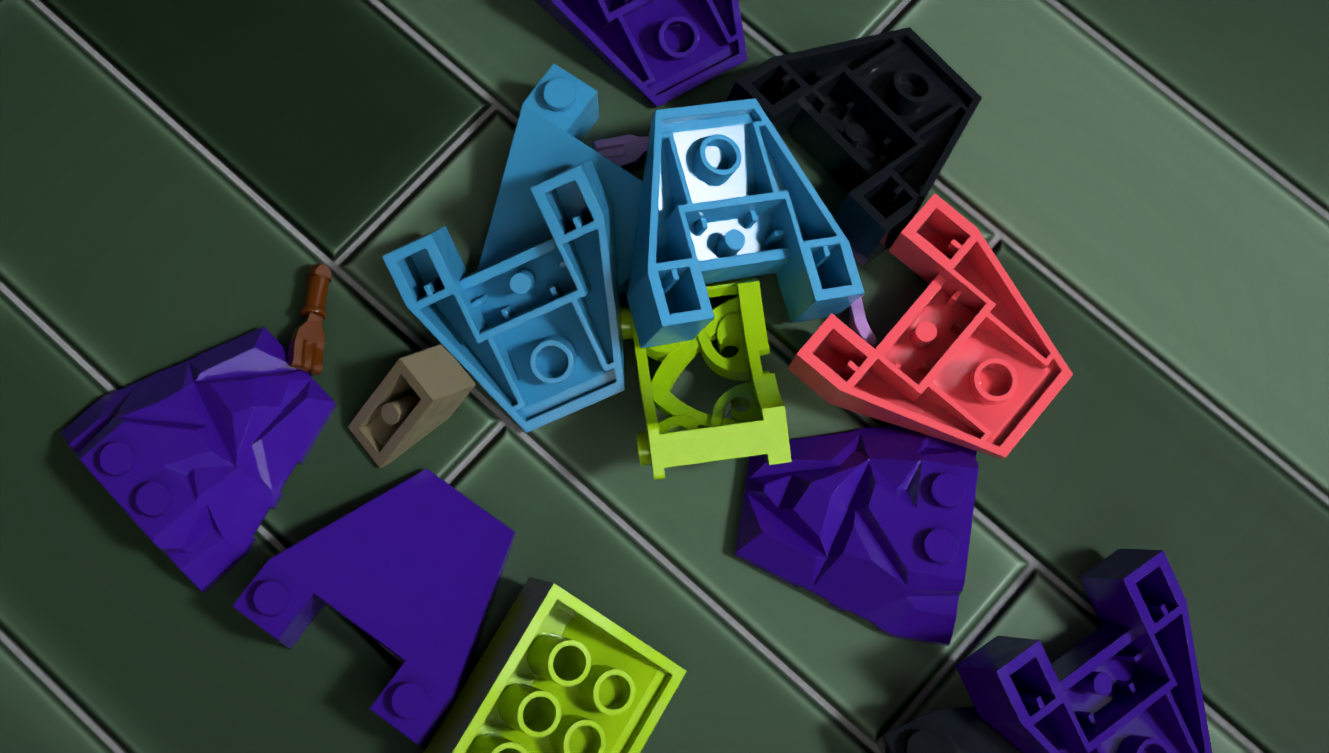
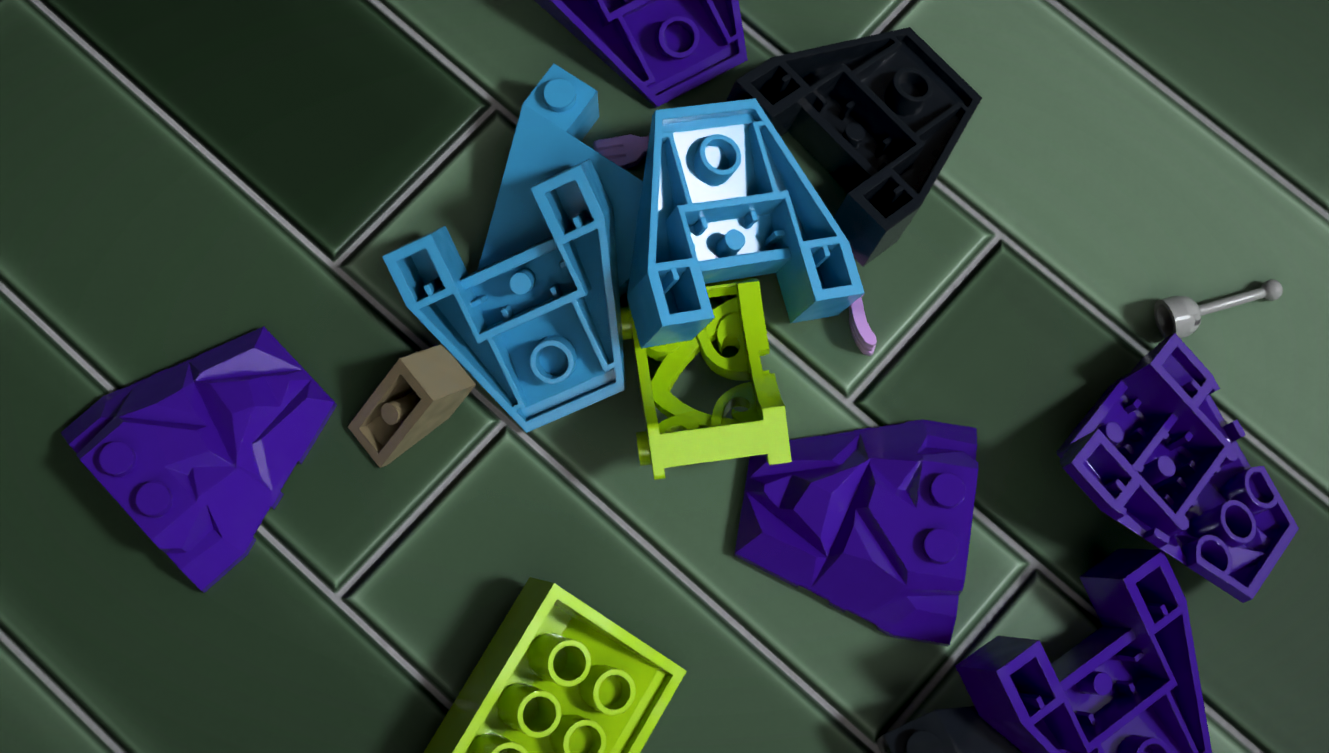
dark purple wedge [232,469,516,749] -> none
reddish brown piece [288,262,332,375] -> none
coral wedge [787,193,1073,459] -> none
none -> dark purple wedge [1056,333,1299,603]
none -> light grey hinge [1154,279,1283,339]

